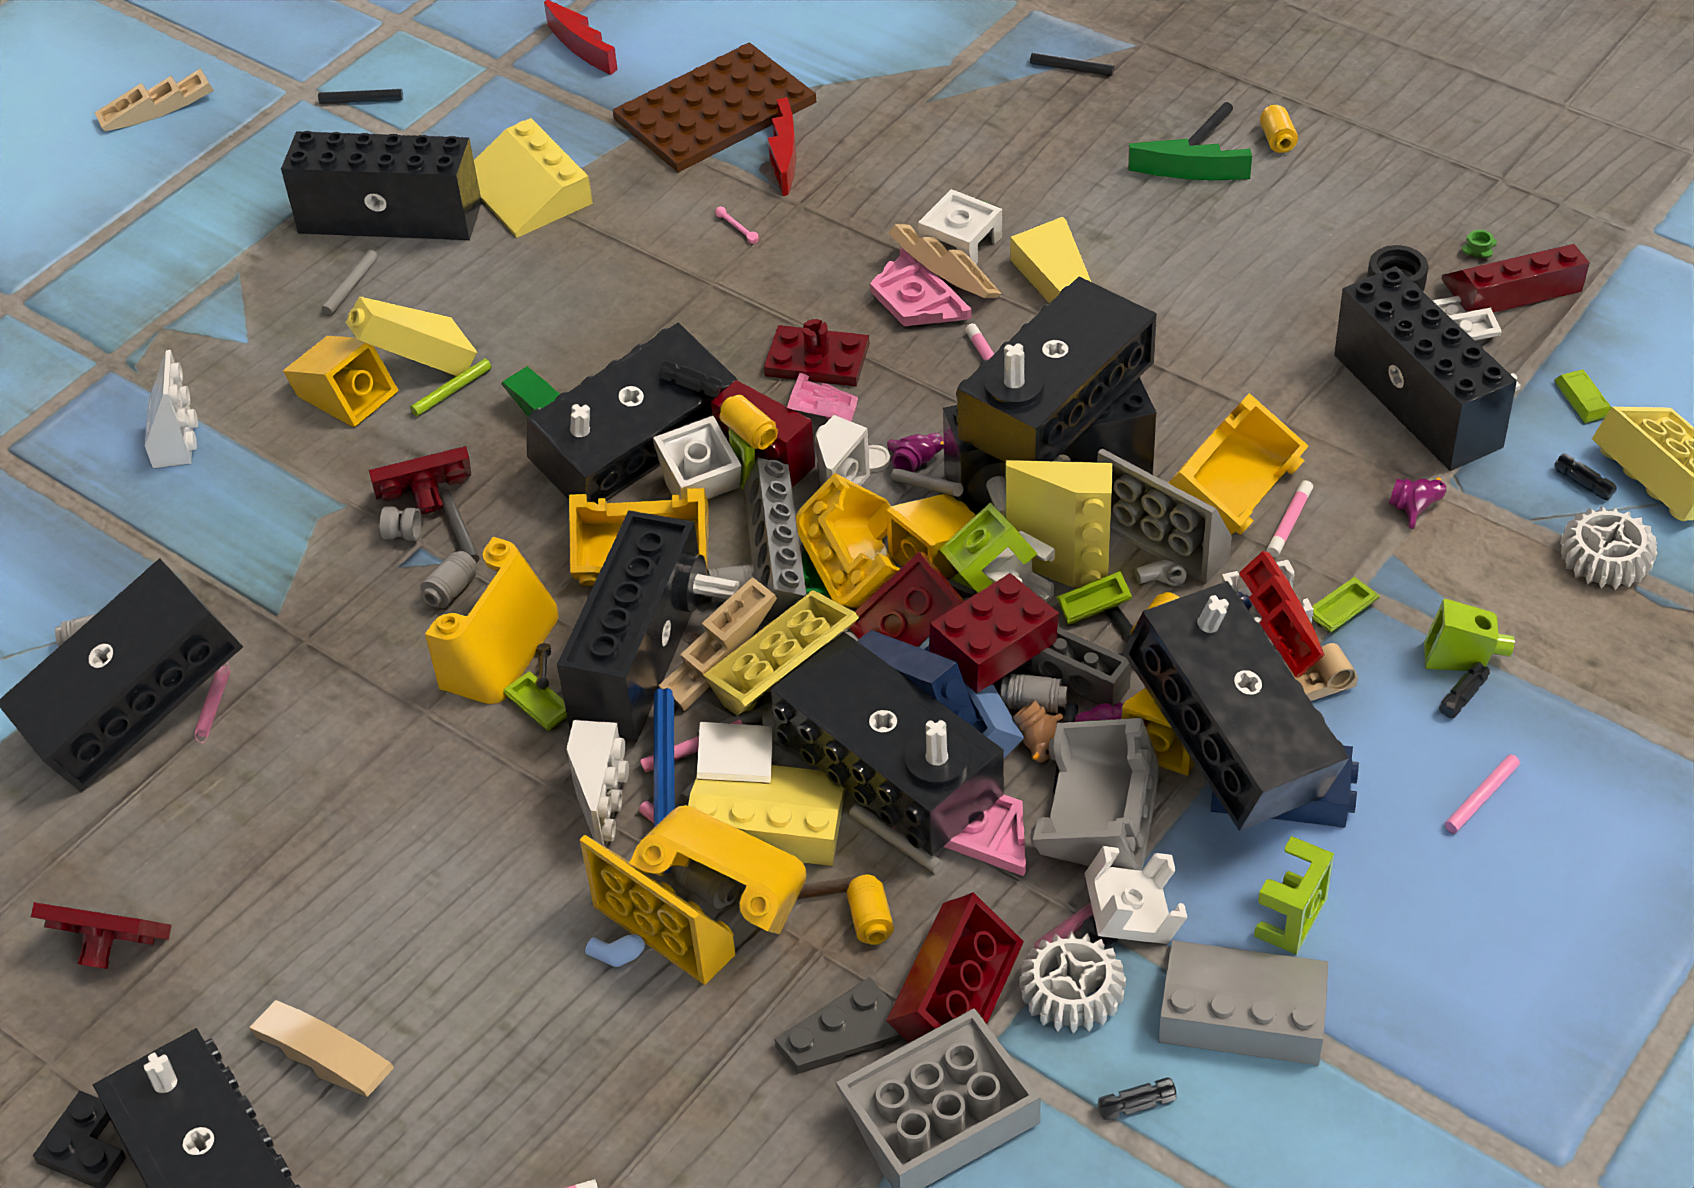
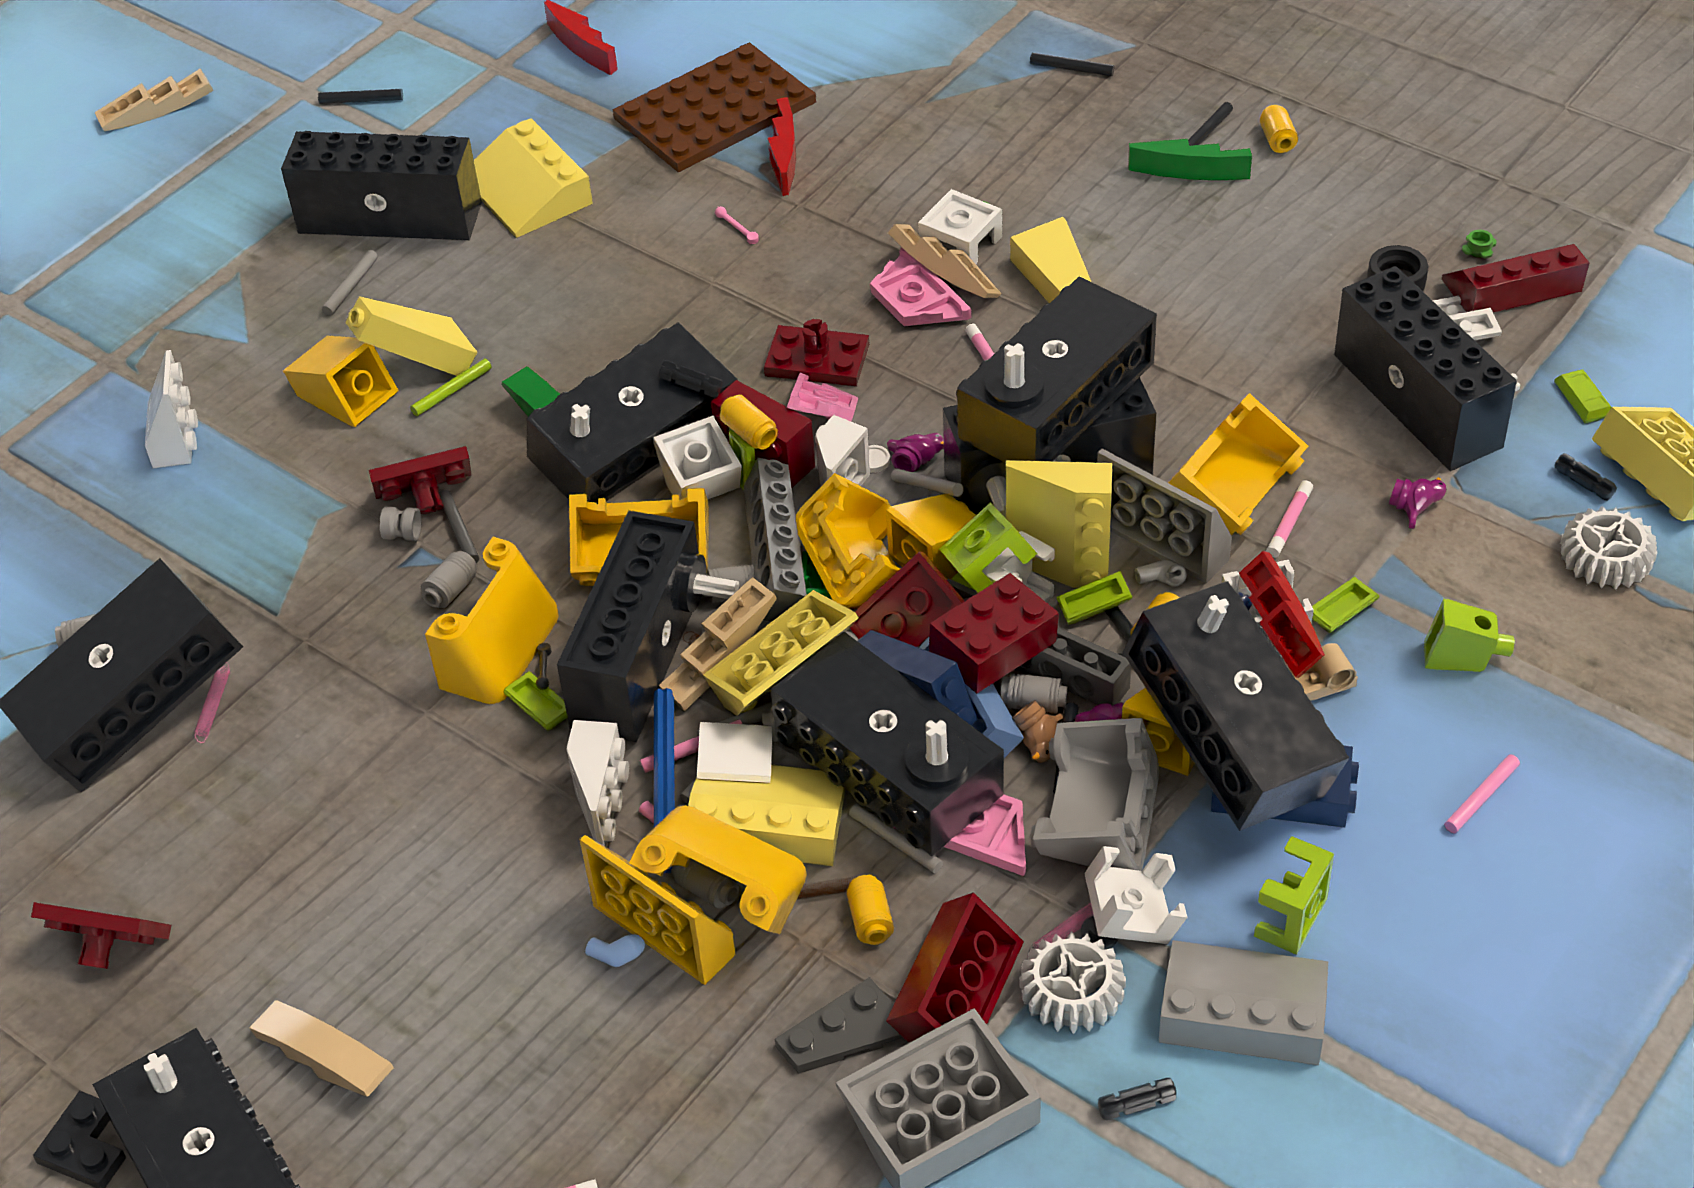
black axle [1439,662,1490,718] -> none

